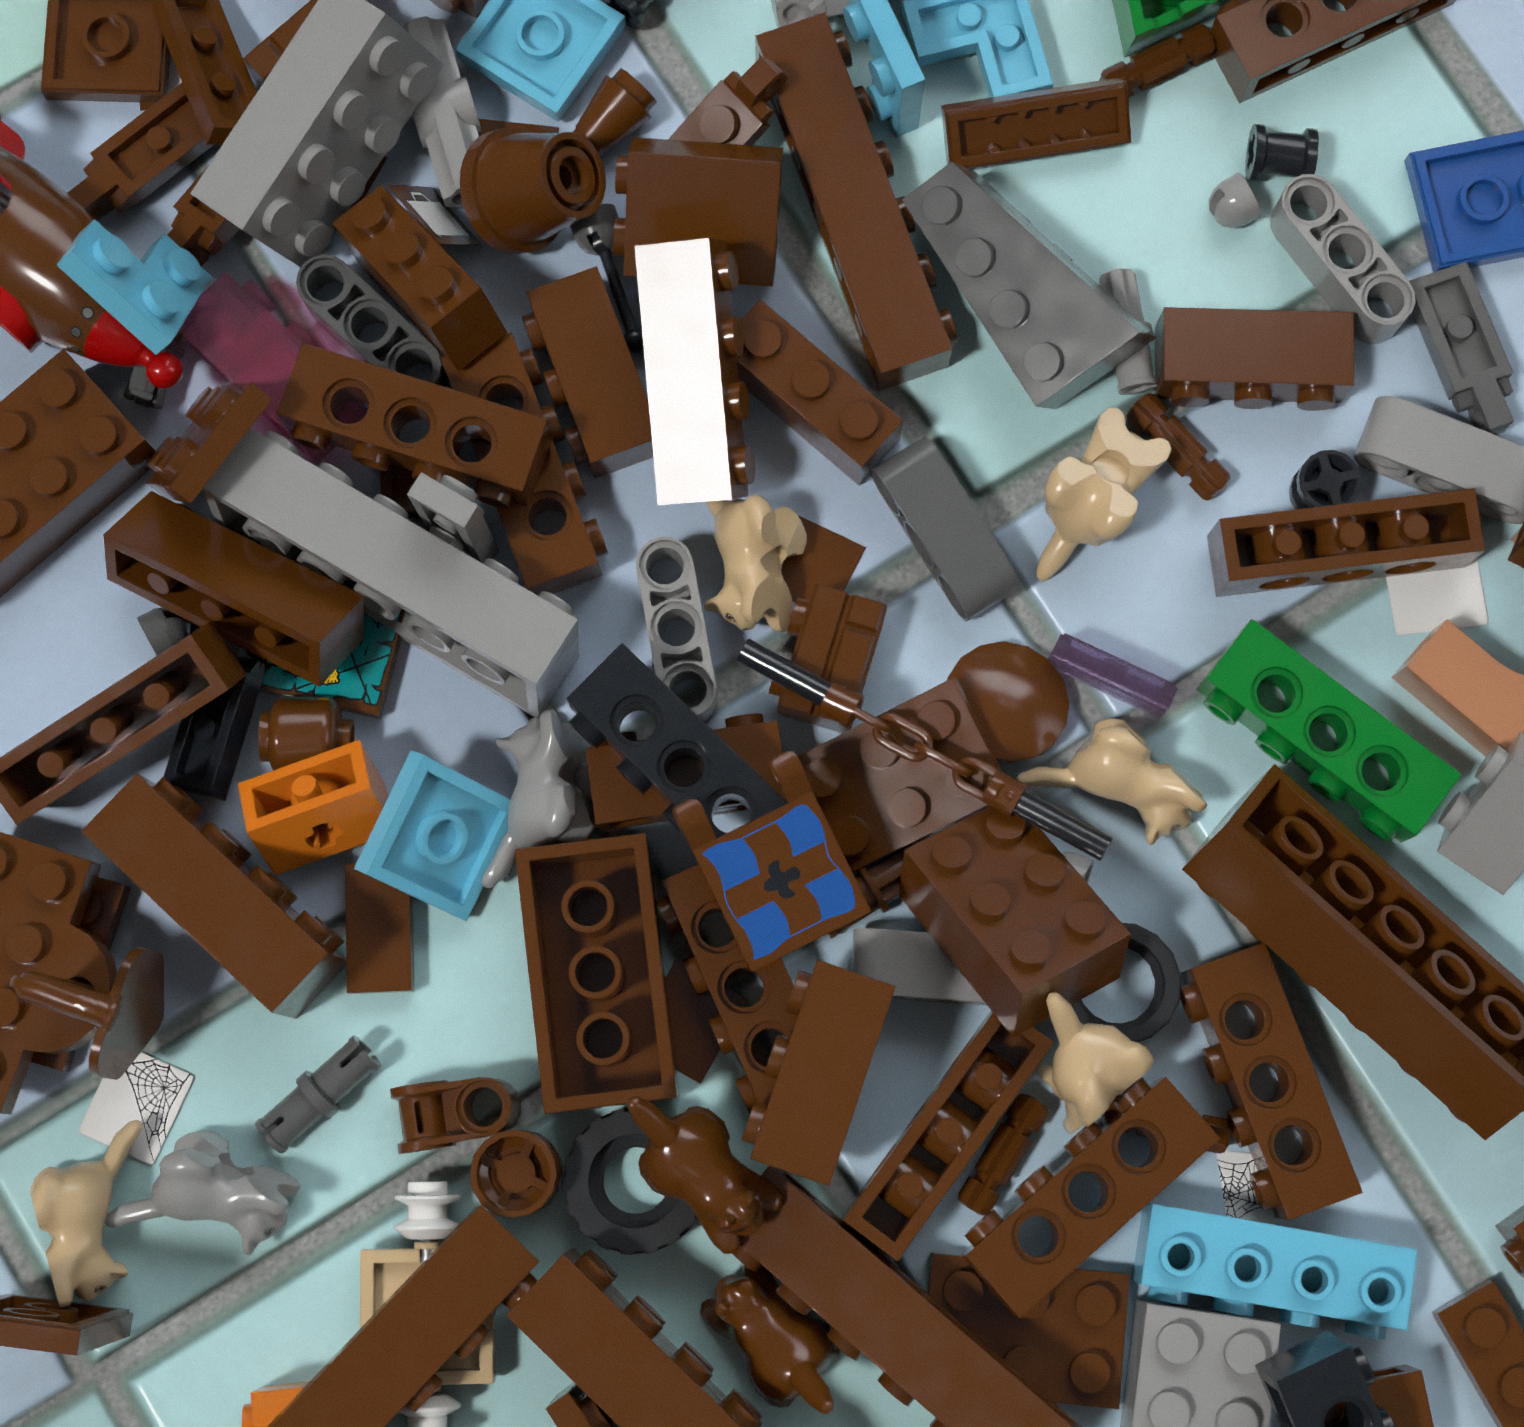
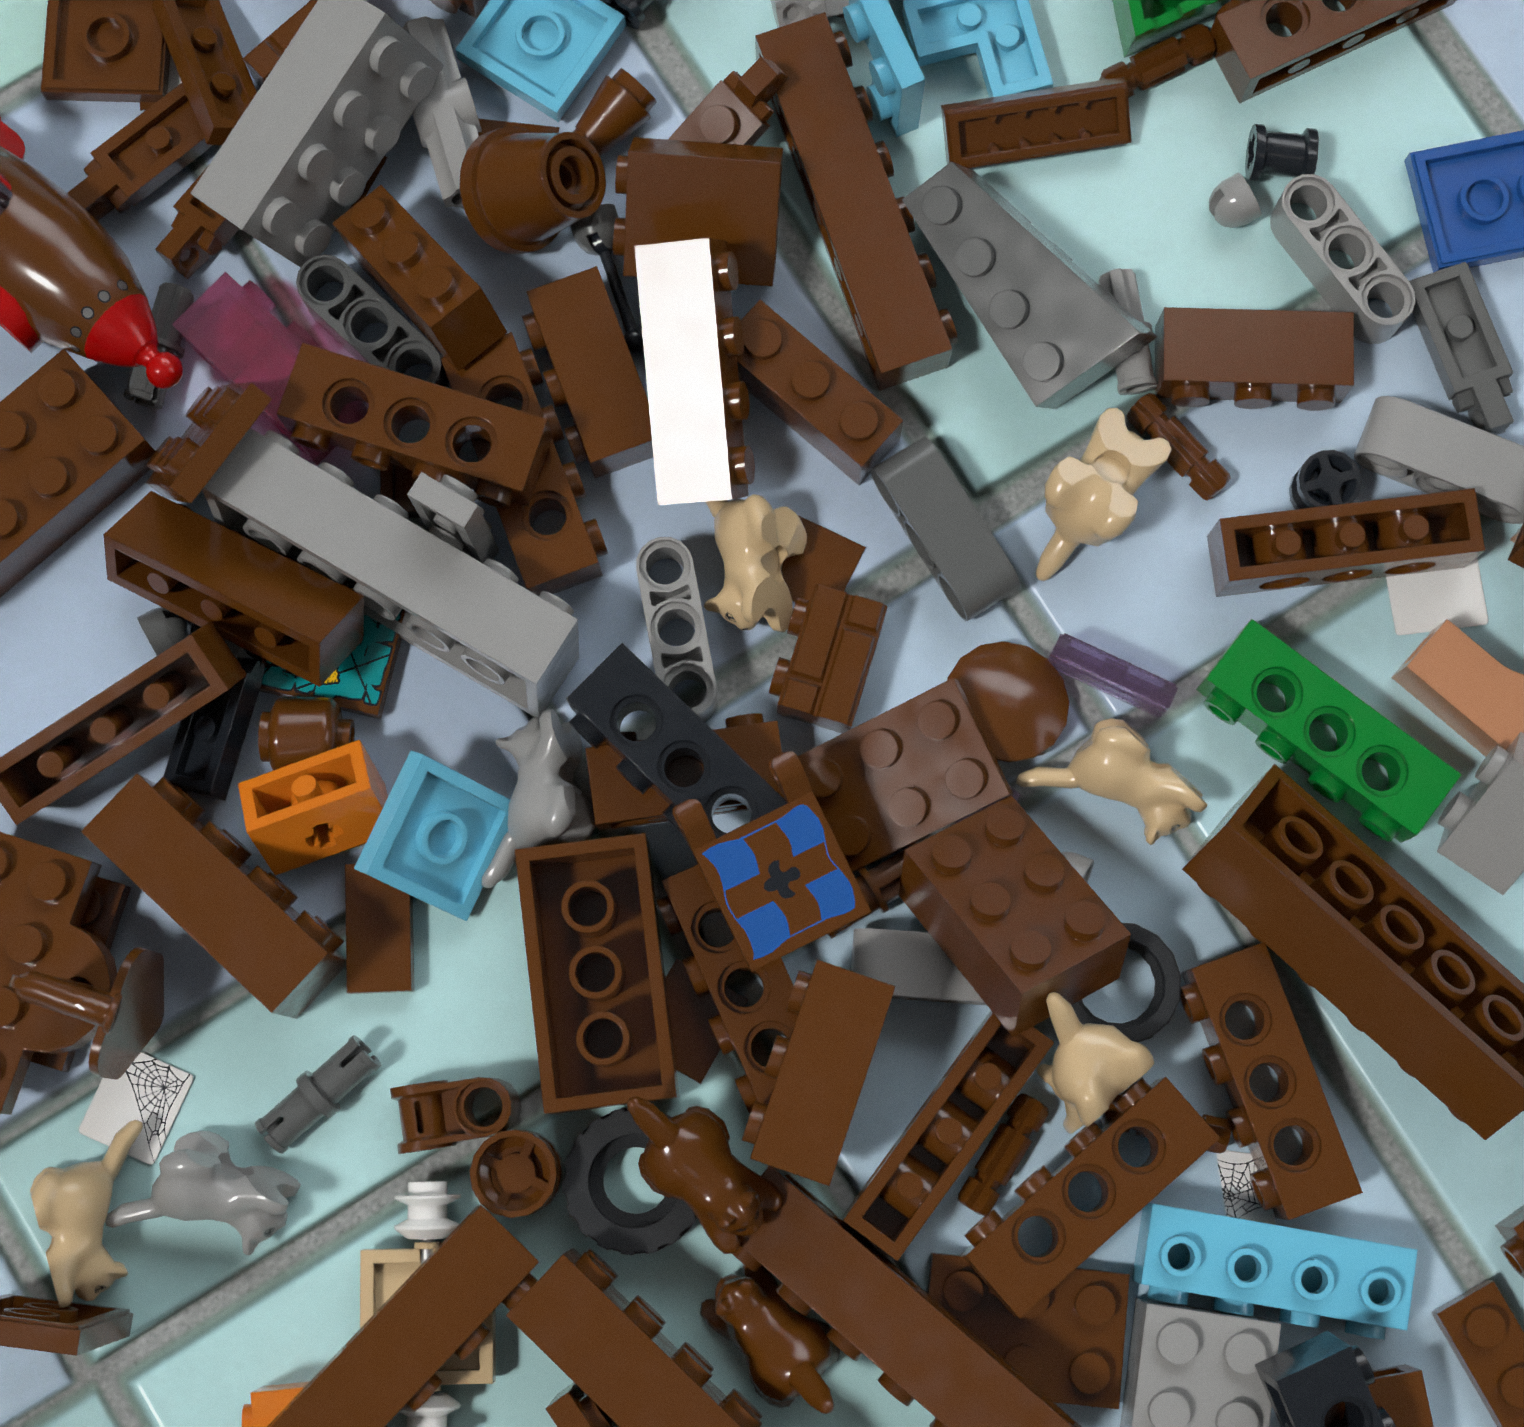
medium azure plate [57,219,212,355] -> none
sticker [387,184,482,245] -> none
piece [737,639,1113,861] -> none

